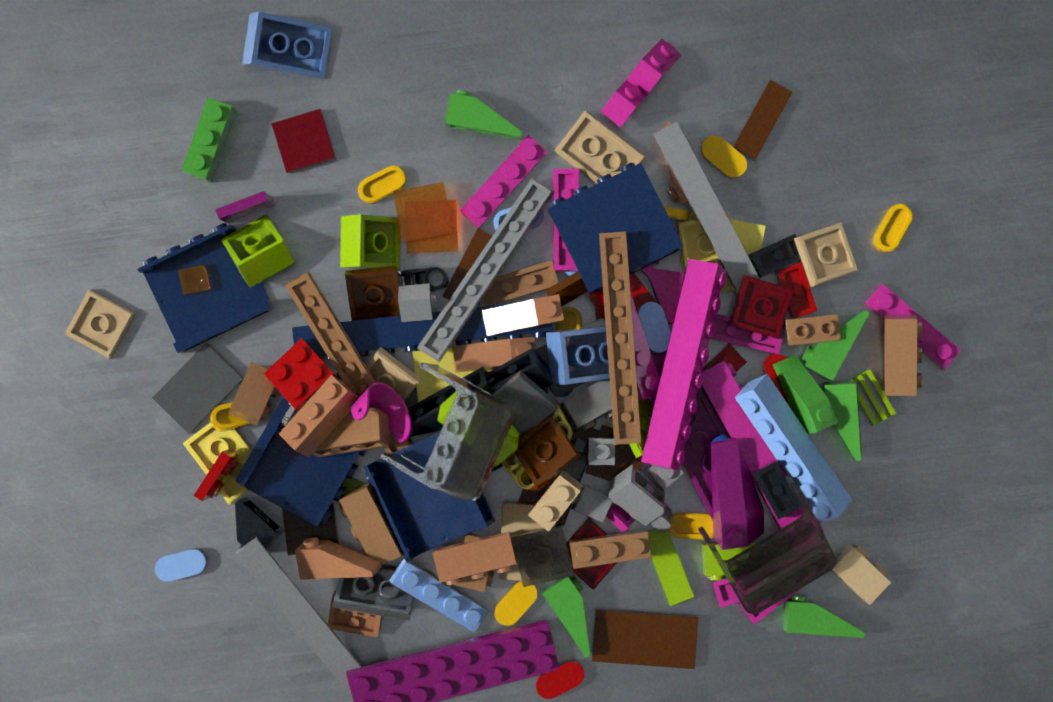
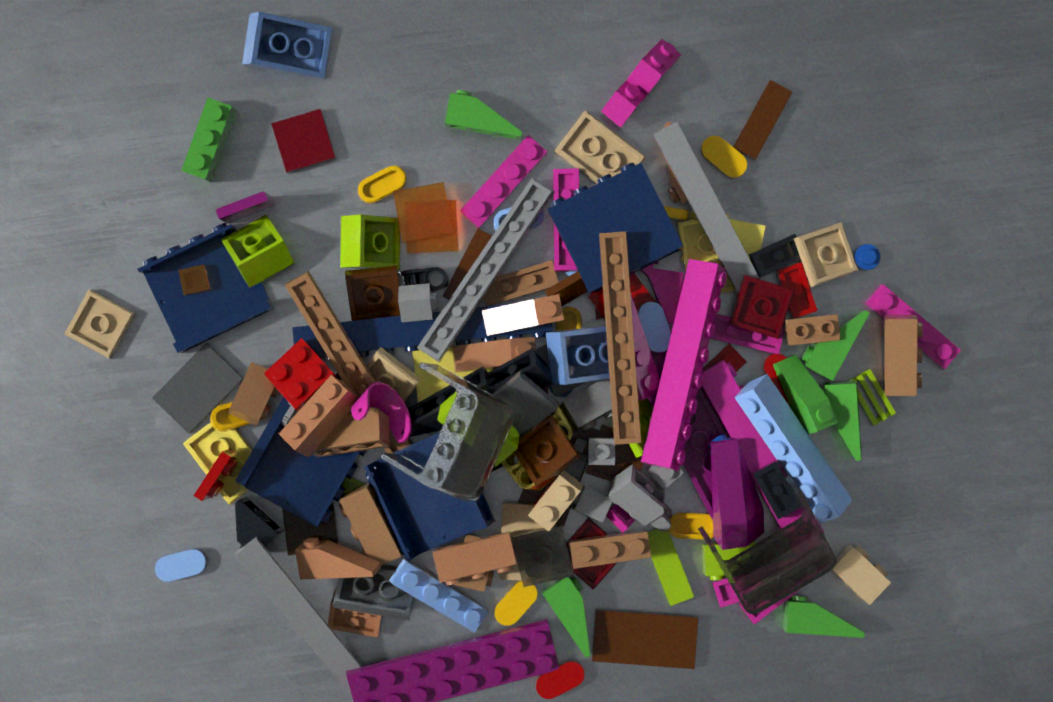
yellow tile [873,204,913,252] -> none
none -> blue plate [854,244,880,270]

